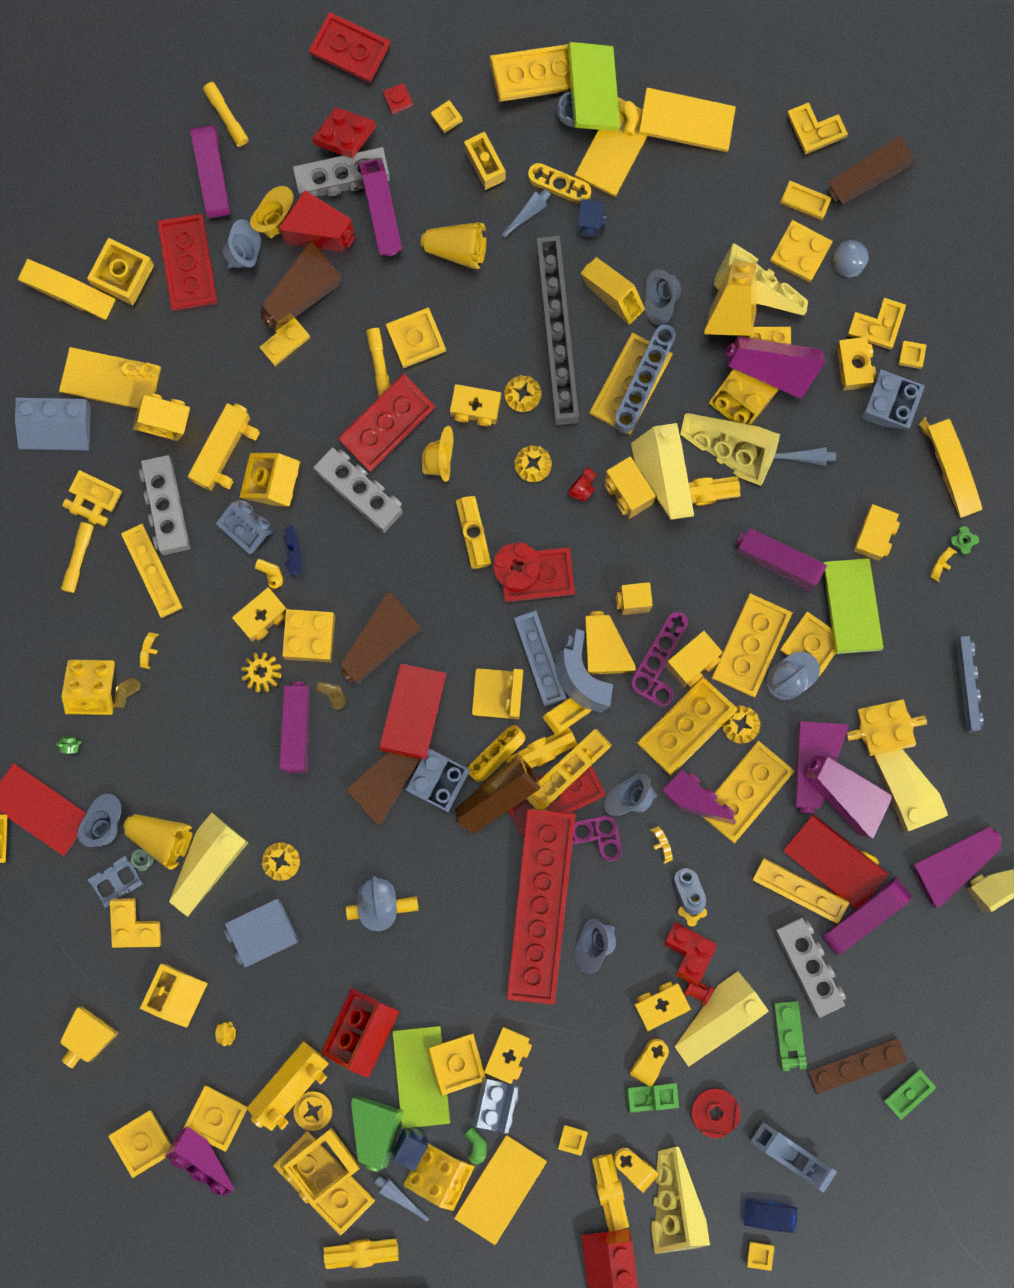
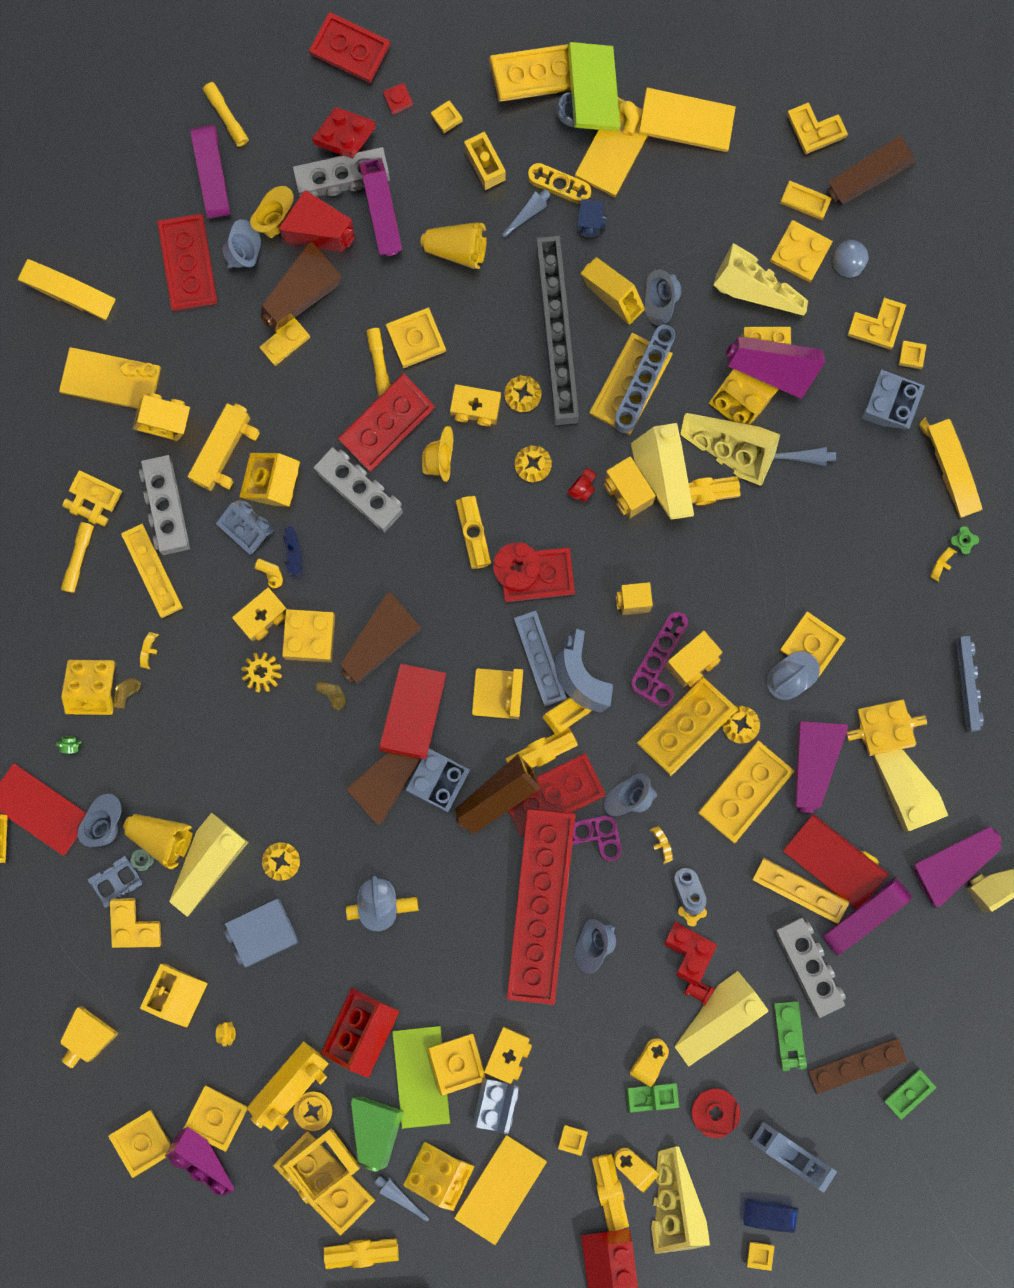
sand blue slope [15,398,91,451] -> none
yellow brick [87,238,154,306] -> none
magenta slope [280,682,310,773] -> none
dark blue brick [392,1127,428,1171] -> none
bright green arm [464,1127,487,1165] -> none
yellow beam [468,725,526,782] -> none
yellow slope [526,729,612,810] -> none
yellow slope [585,611,636,675] -> none
yellow brick [634,981,691,1031] -> none
magenta slope [663,770,736,825] -> none
yellow slope [705,261,756,336] -> none
yellow tile [711,593,793,698] -> none
magenta slope [736,528,828,593] -> none
slope [806,755,893,838] -> none
lime tile [824,559,884,654] -> none
yellow brick [836,337,876,391] -> none
yellow brick [853,504,900,561] -> none

